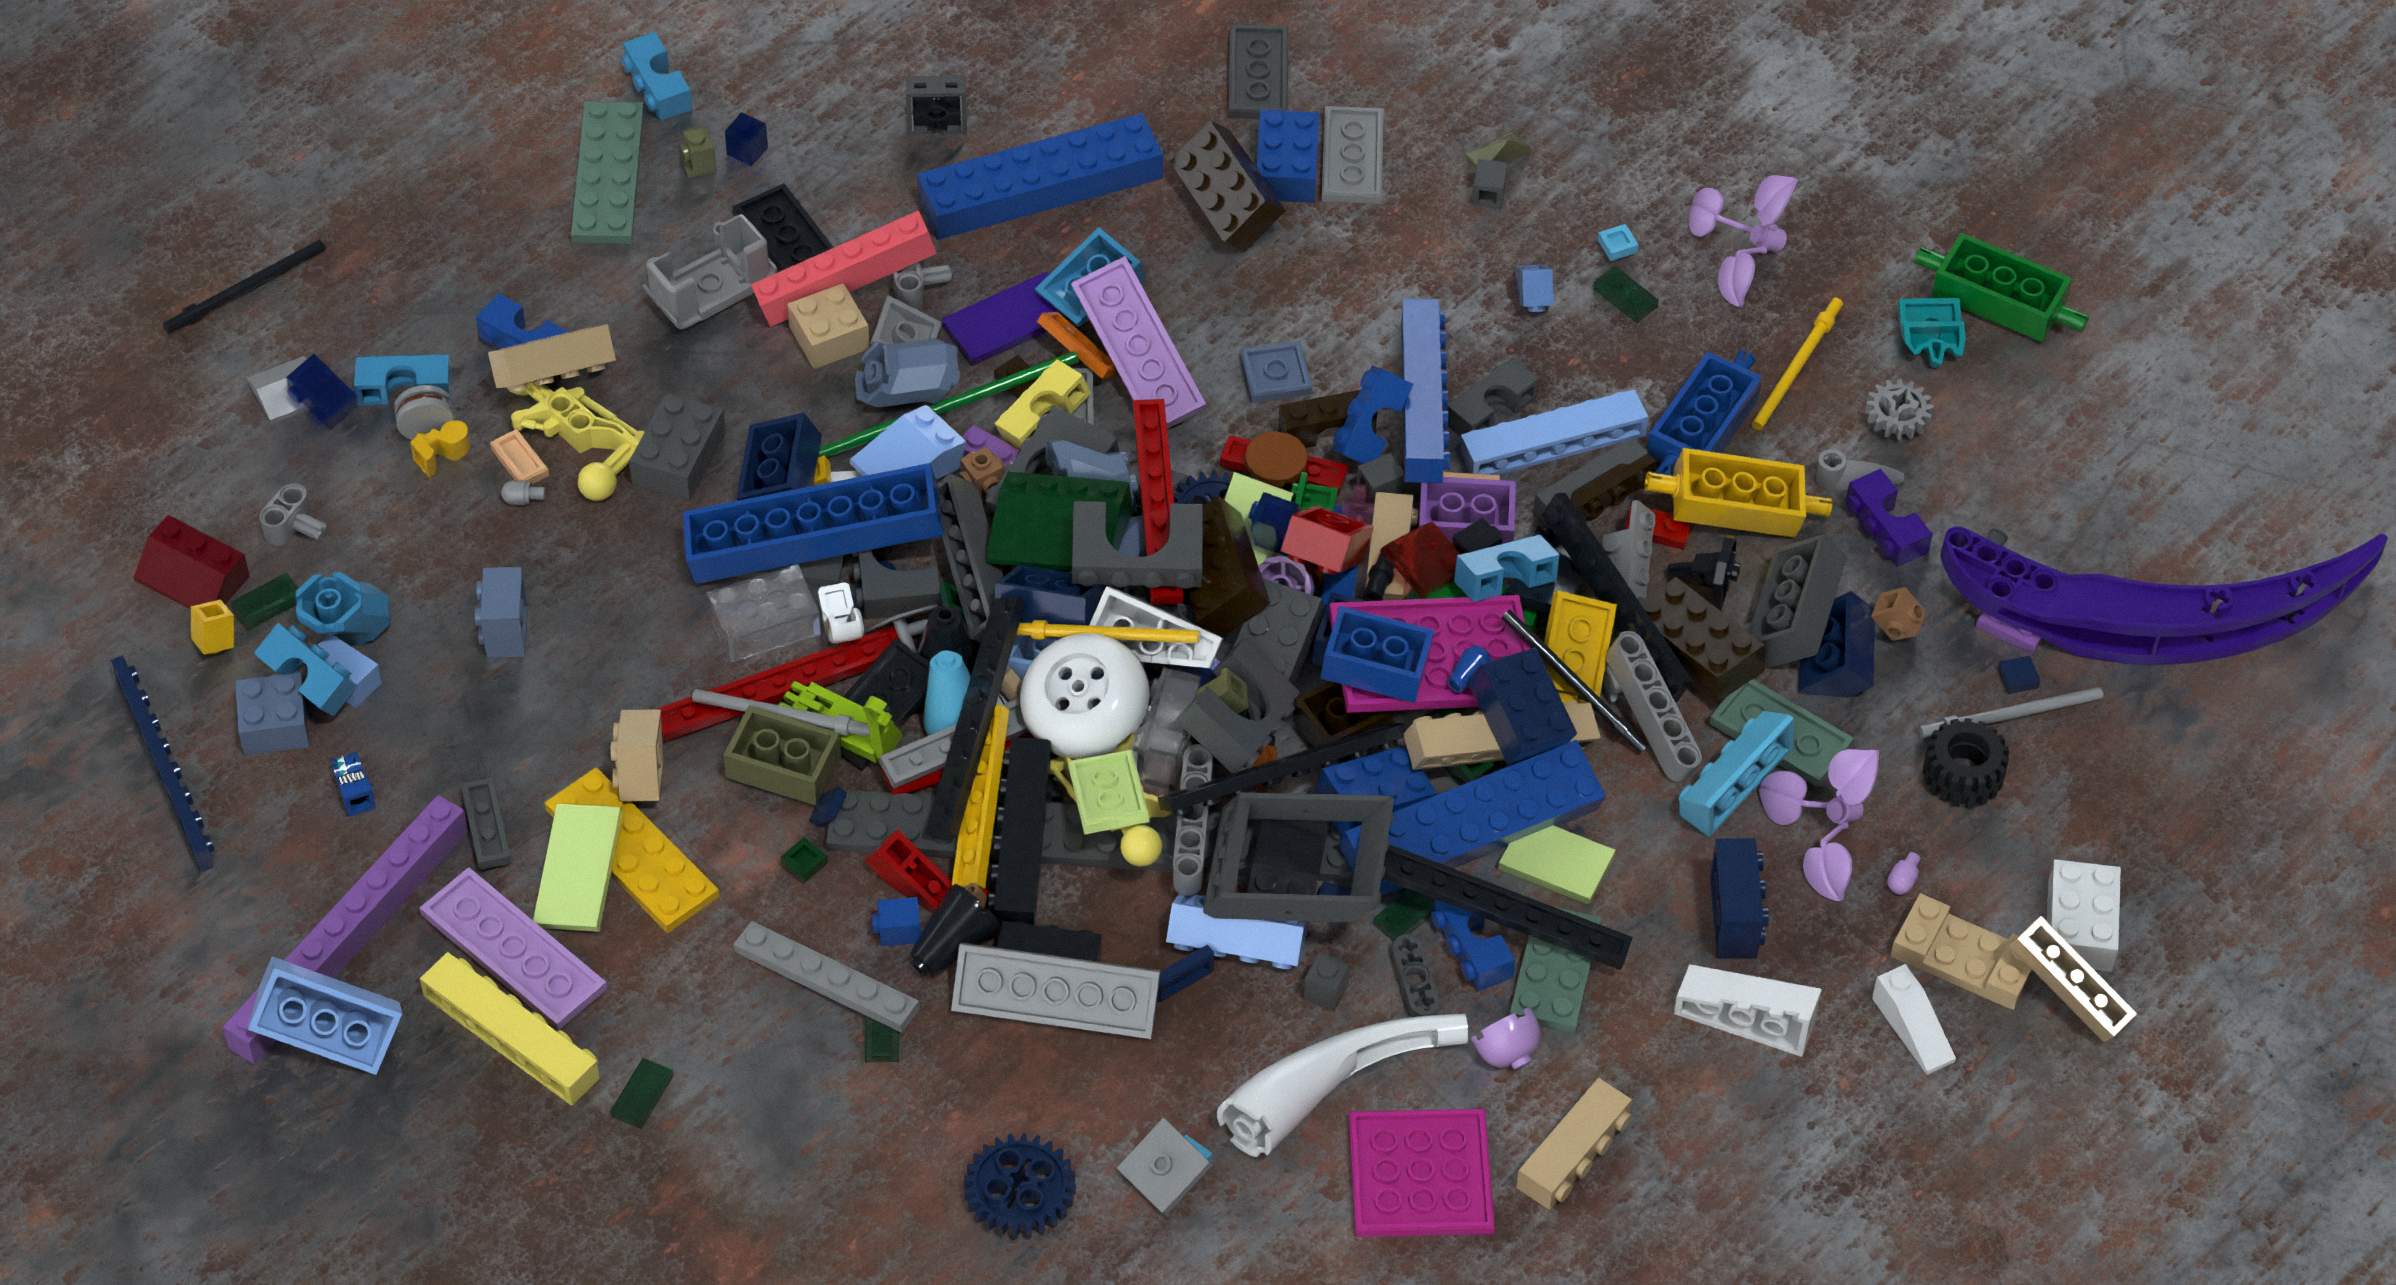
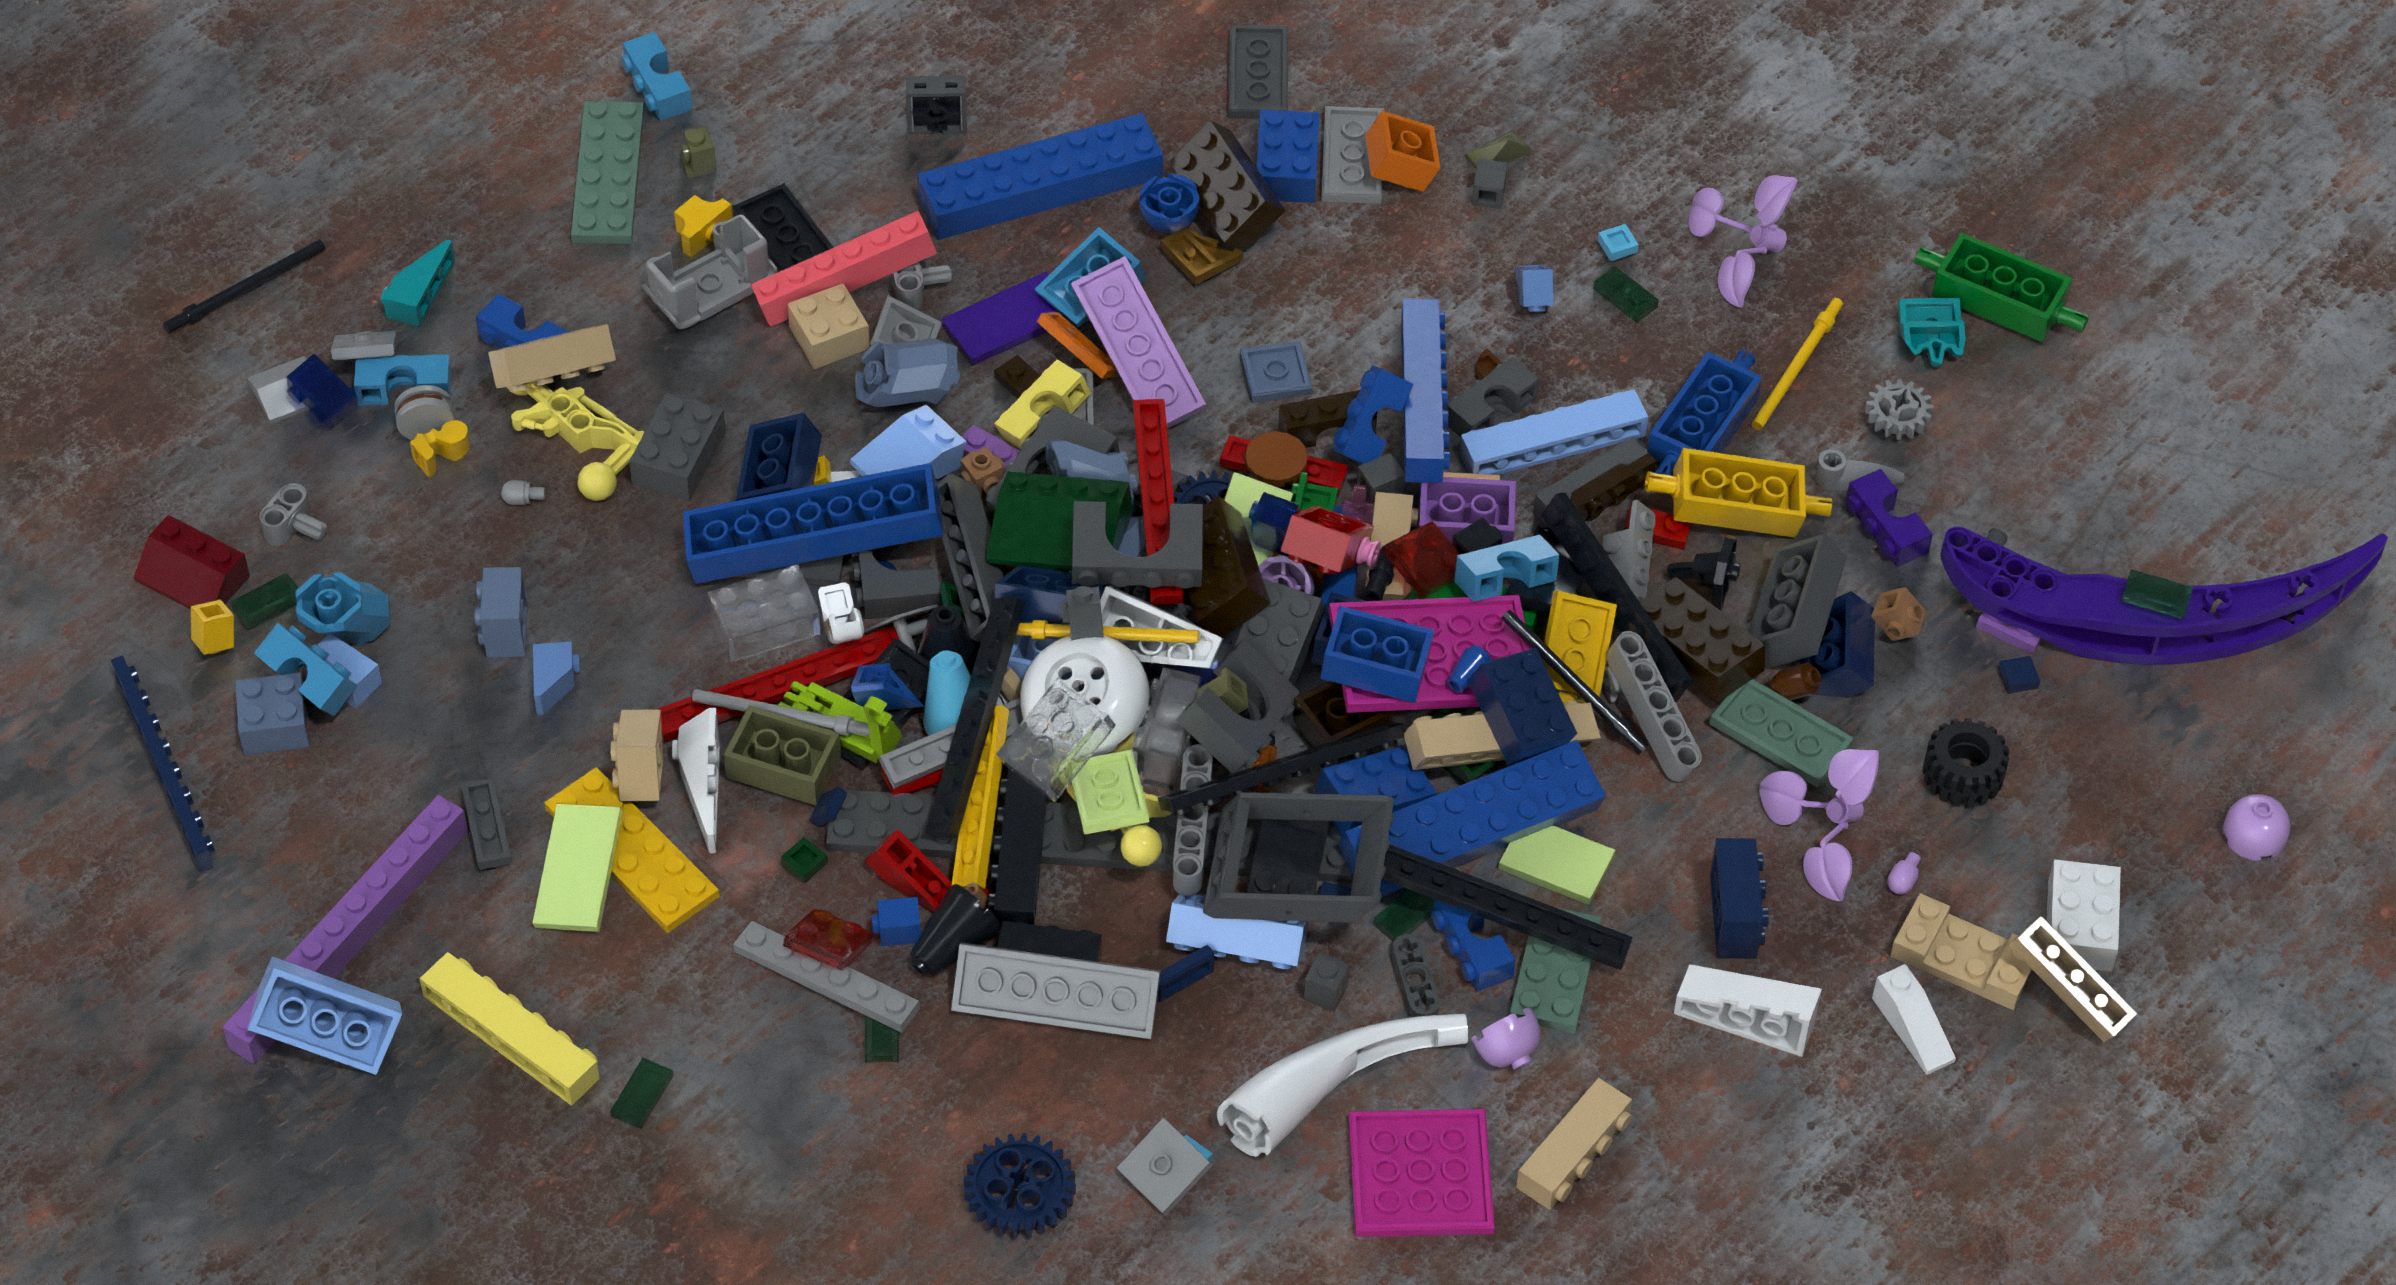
blue leg [331,752,376,817] -> none
lavender plate [419,867,607,1031] -> none
light nougat tile [490,429,549,484] -> none
clear blue brick [725,112,768,166] -> none
green piece [818,351,1079,458] -> none
medium azure slope [1678,711,1794,838] -> none
light grey bar [1918,686,2103,739] -> none
none -> light grey plate [331,330,398,360]
none -> teal slope [381,239,455,327]
none -> medium blue slope [533,641,581,715]
none -> white wedge [672,708,720,853]
none -> yellow brick [674,195,733,258]
none -> clear red plate [783,908,873,971]
none -> blue slope [851,663,924,710]
none -> clear brick [996,677,1116,803]
none -> dark grey brick [1061,586,1104,641]
none -> blue cylinder [1140,173,1199,234]
none -> pearl gold wing [1160,228,1243,285]
none -> bright pink bush [1356,536,1381,568]
none -> orange brick [1365,111,1441,192]
none -> reddish brown tile [1476,349,1503,380]
none -> reddish brown brick [1771,663,1821,701]
none -> clear green plate [2121,569,2193,619]
none -> lavender cylinder [2222,794,2291,861]

